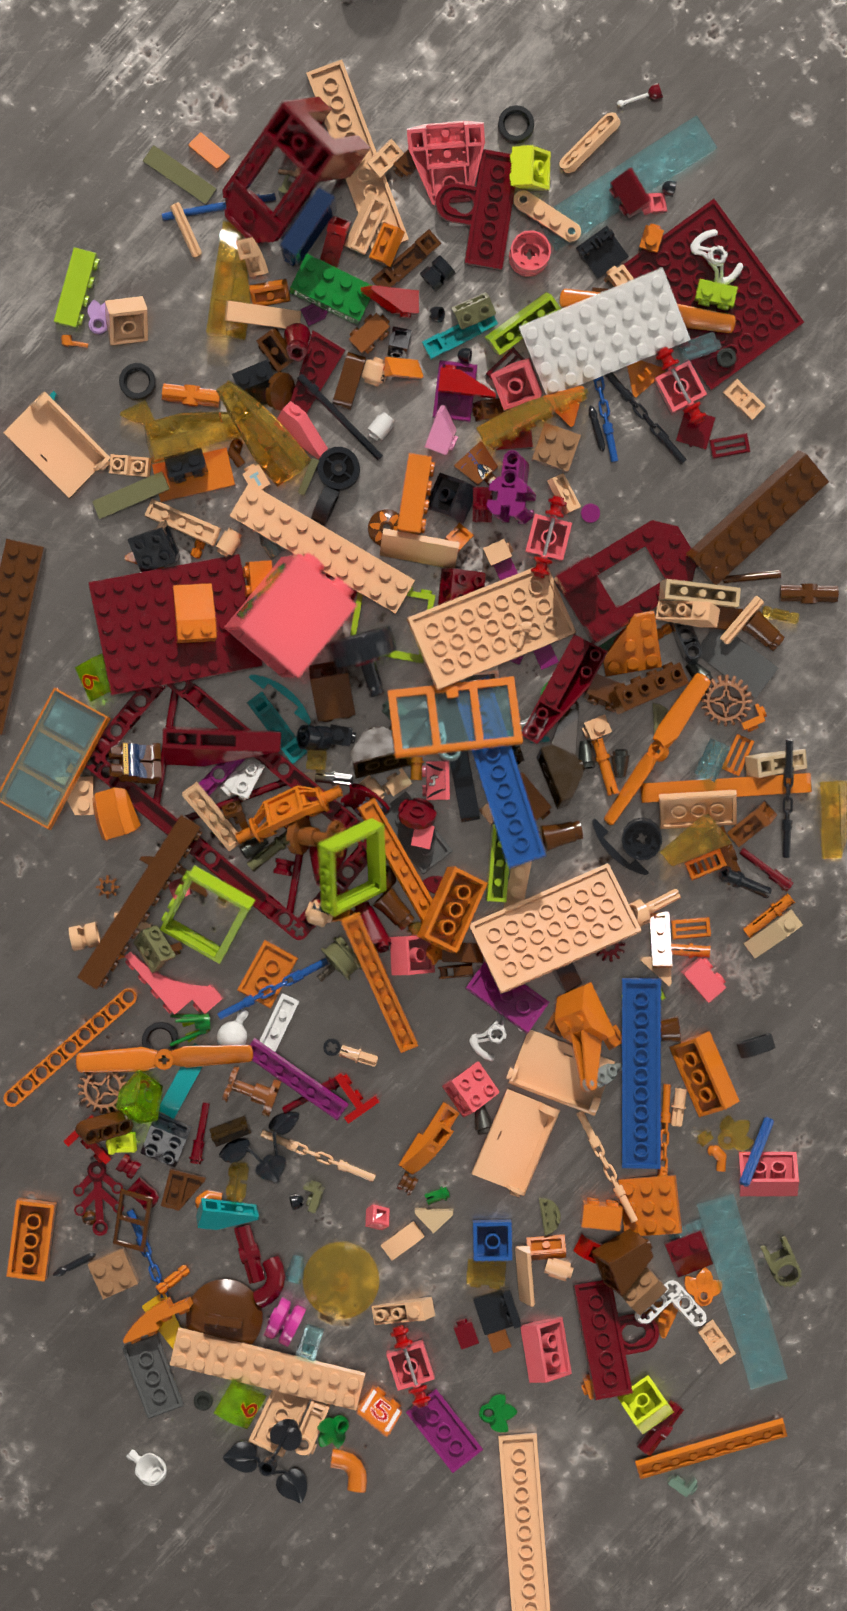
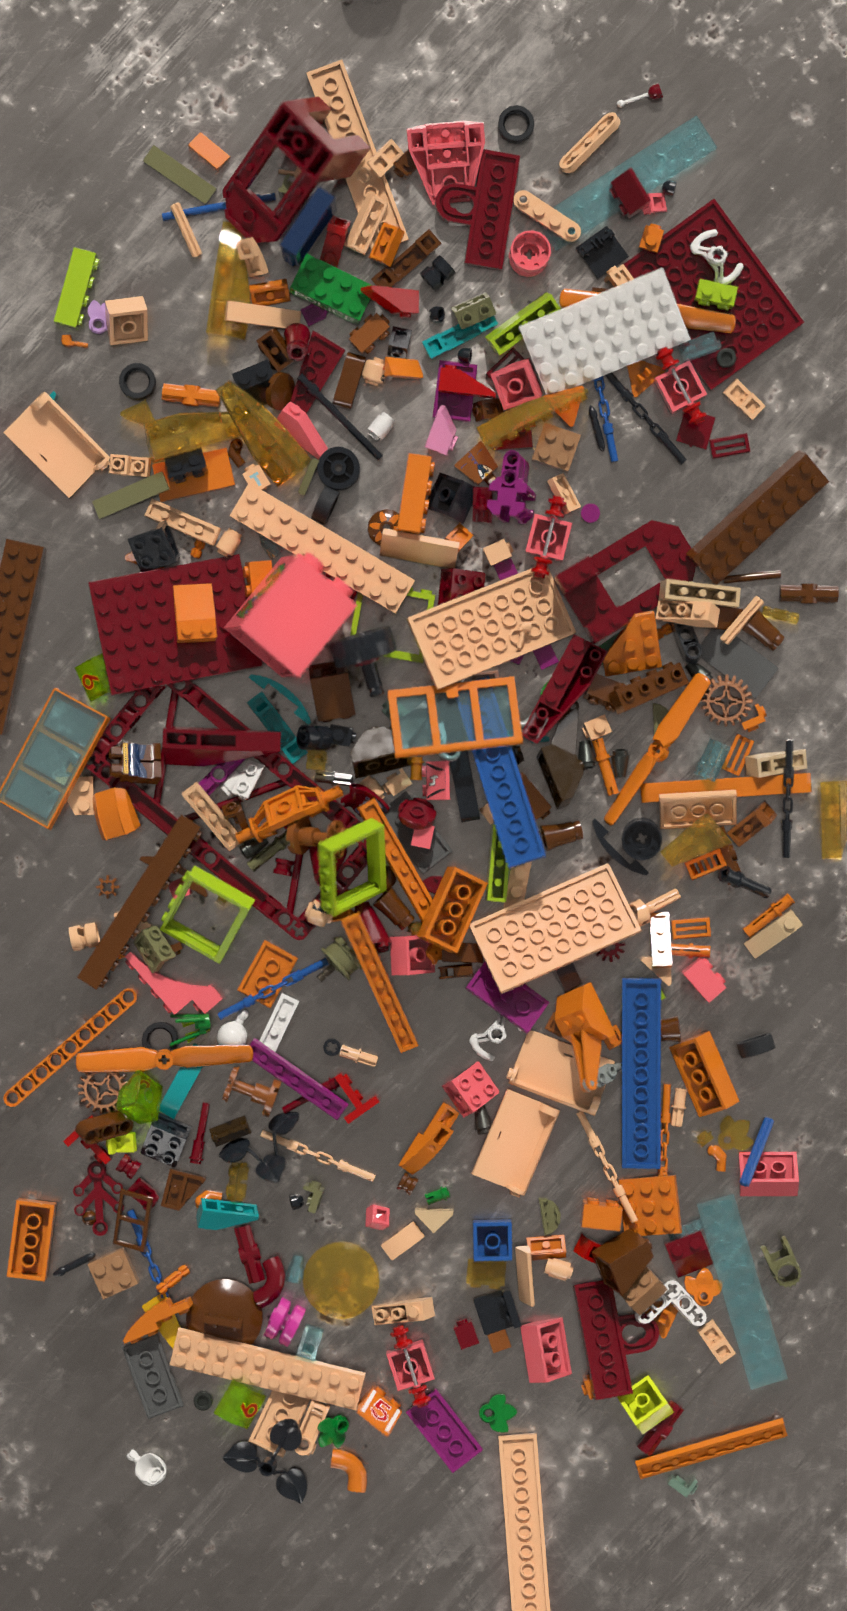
neon yellow brick [510,145,551,192] -> none
dark red pin [739,847,794,892] -> none

